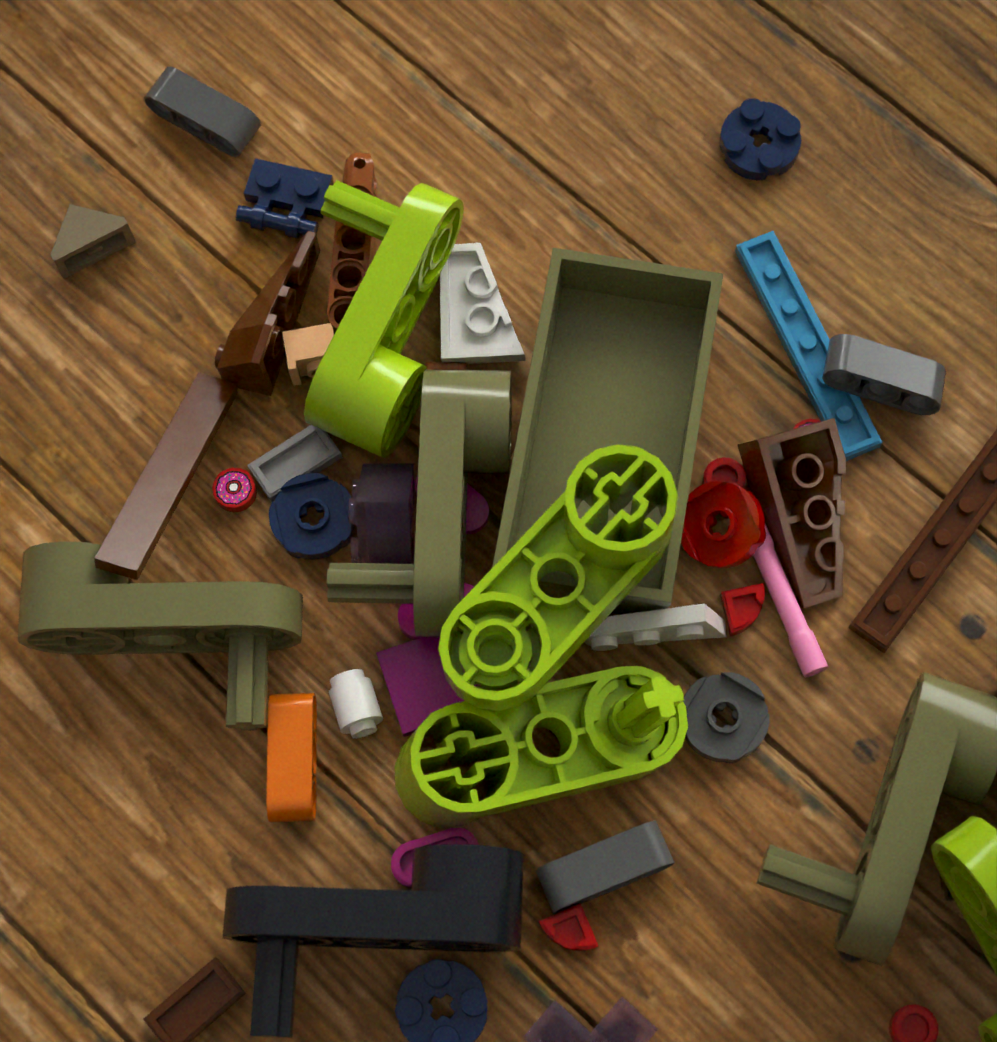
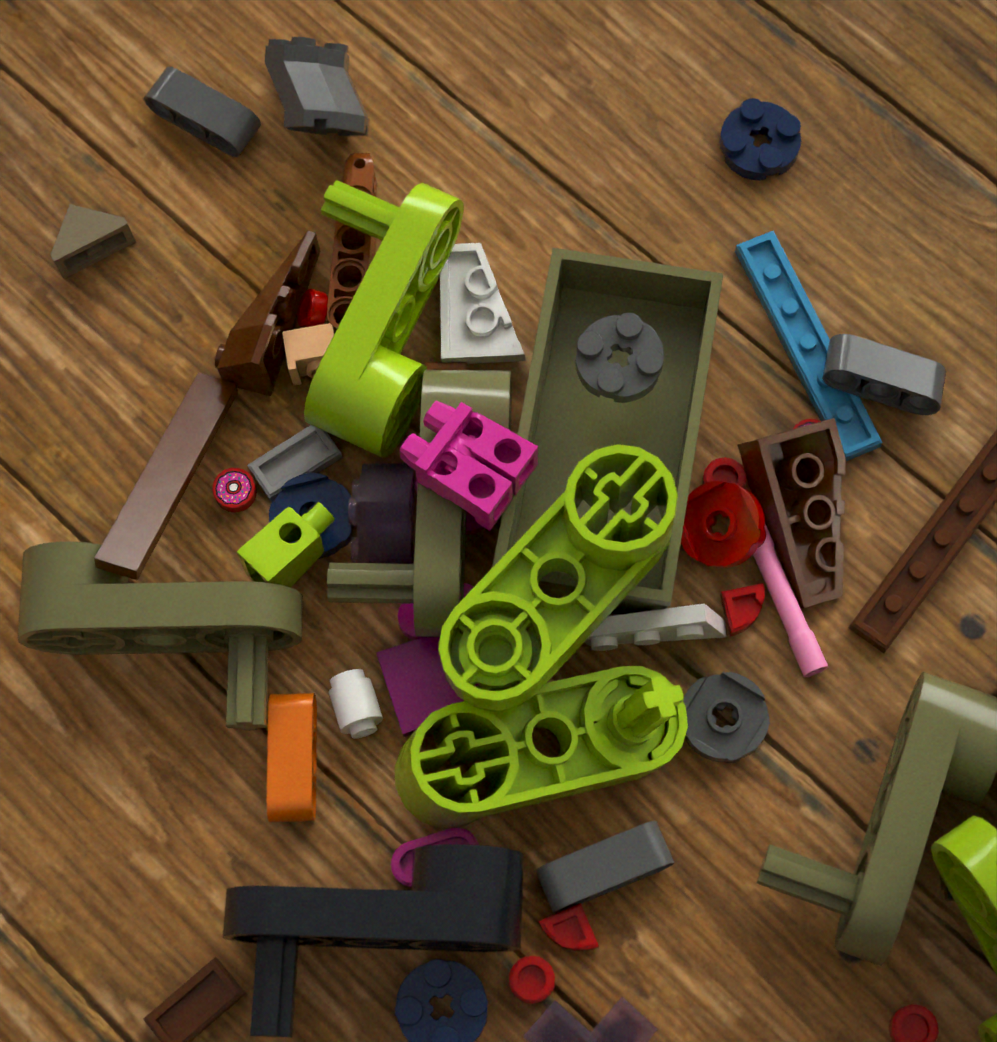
dark blue plate [236,158,334,239] -> none
none -> lime torso [237,502,335,588]
none -> dark grey brick [265,37,369,137]
none -> red tile [297,289,328,328]
none -> dark pink hips [399,401,538,531]
none -> red tile [509,956,555,1004]
none -> dark grey plate [576,313,664,403]

